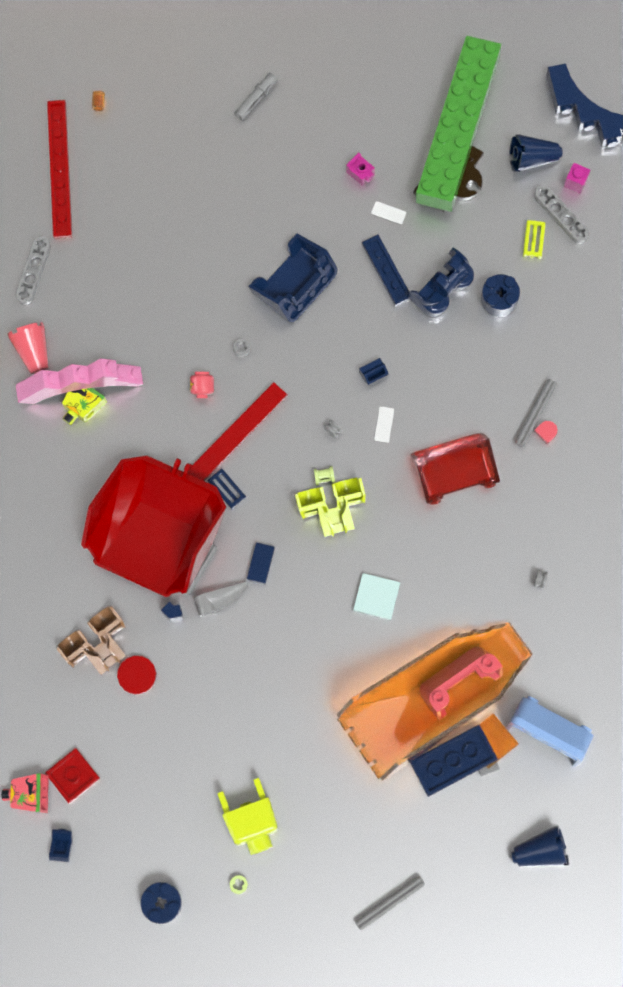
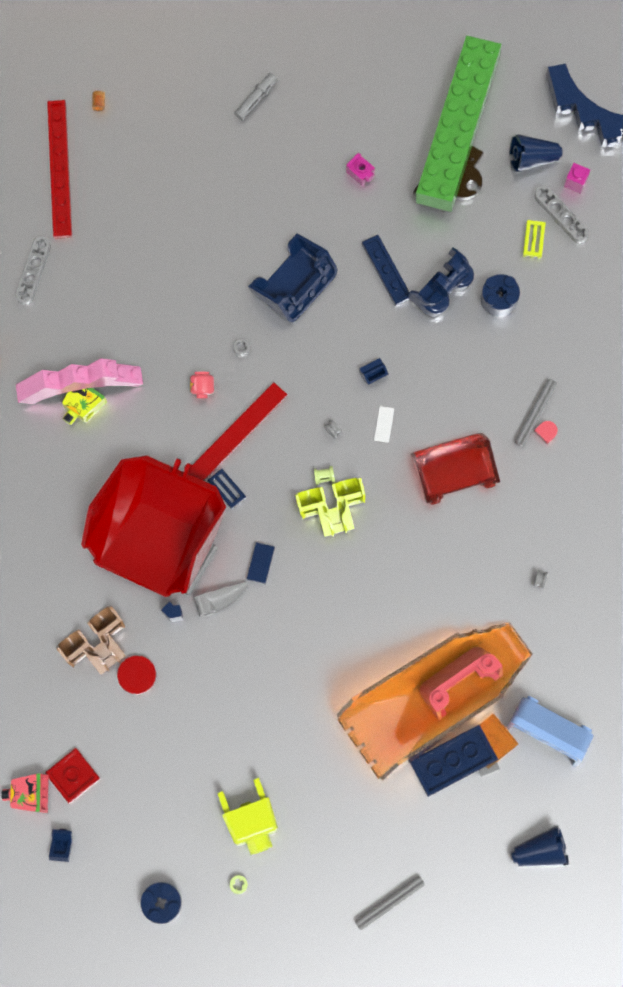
coral cone [8,322,49,374] -> none
light aqua tile [353,573,400,621] -> none
white sticker [371,201,407,224] -> none

